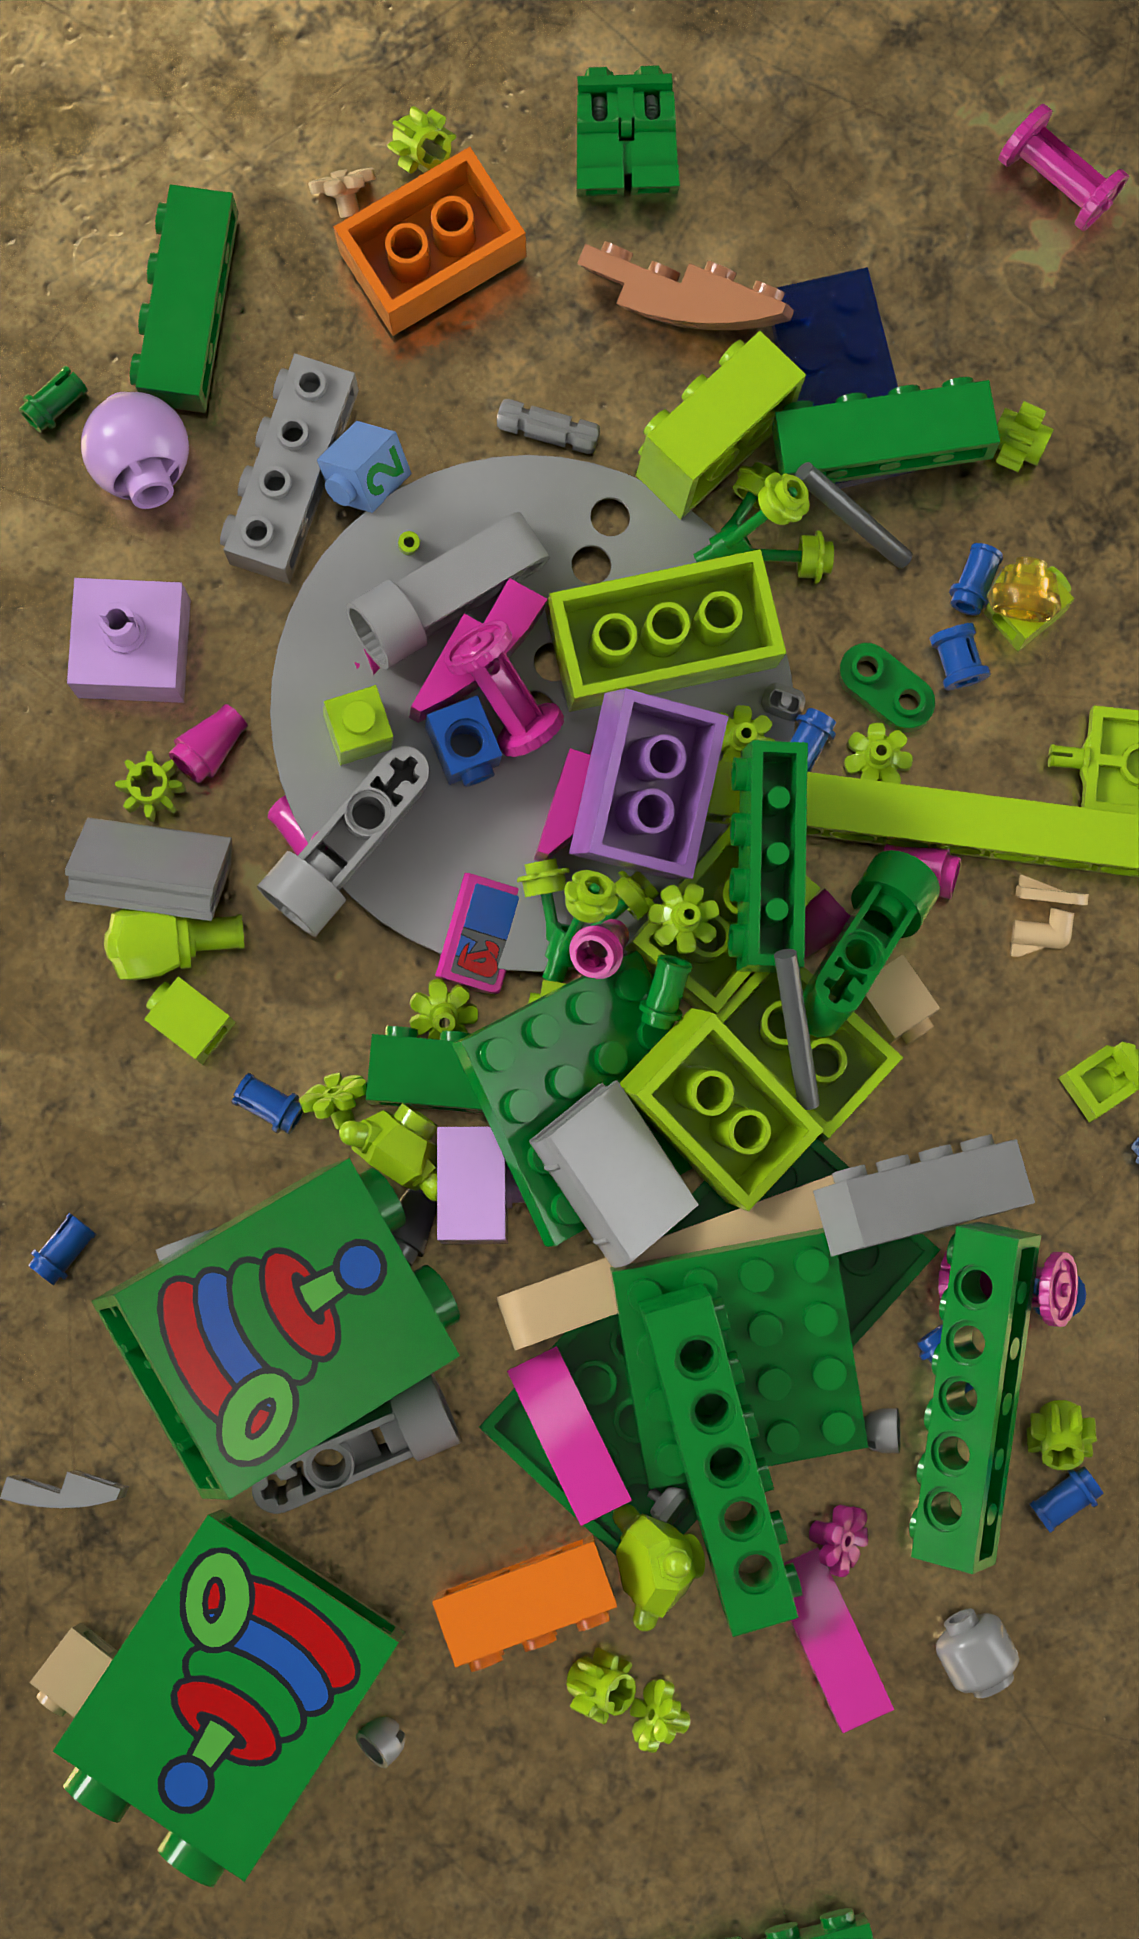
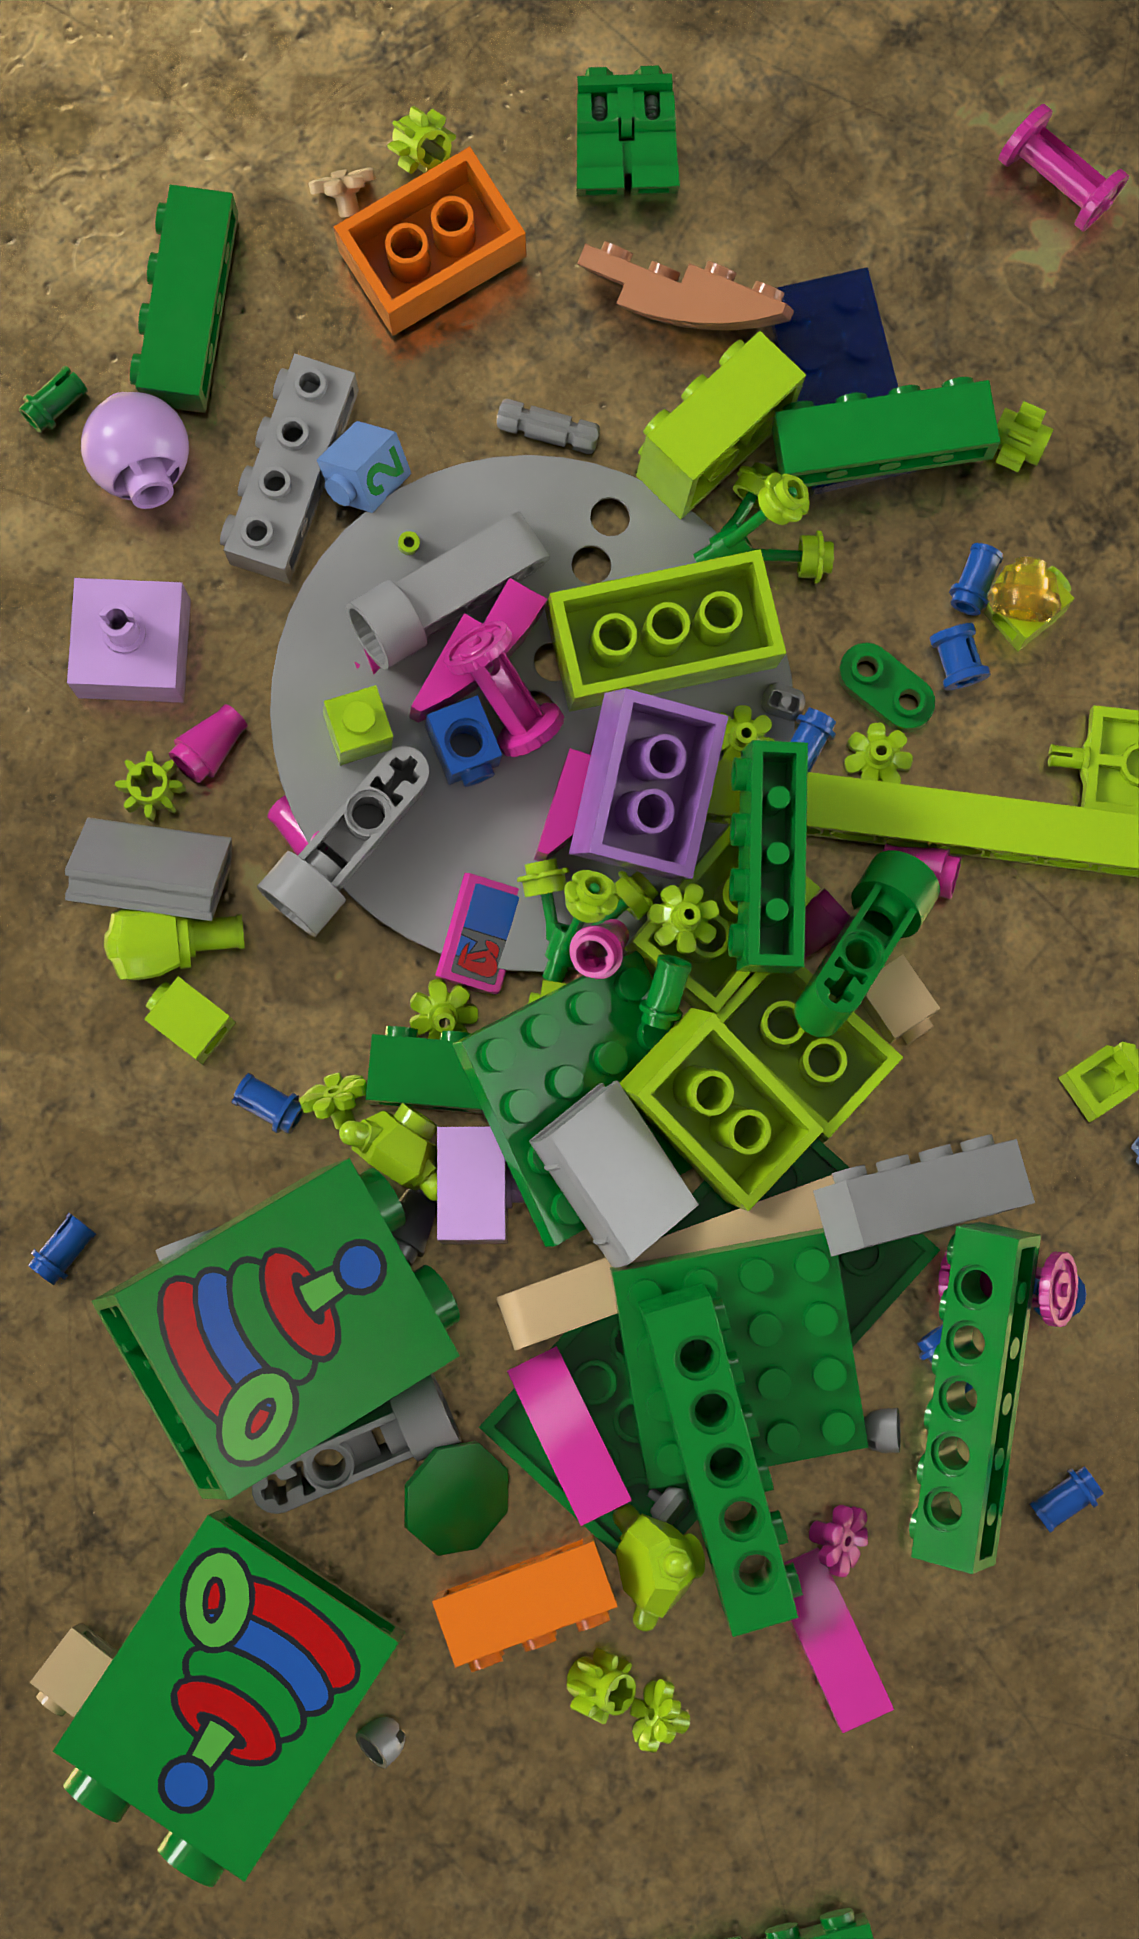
light grey slope [0,1470,129,1508] -> none
dark grey bar [774,949,820,1110] -> none
dark grey bar [795,462,913,568] -> none
light grey head [936,1608,1019,1698] -> none
tan piece [1010,874,1089,957] -> none
lime gear [1027,1400,1097,1470] -> none
none -> green piece [404,1441,508,1556]

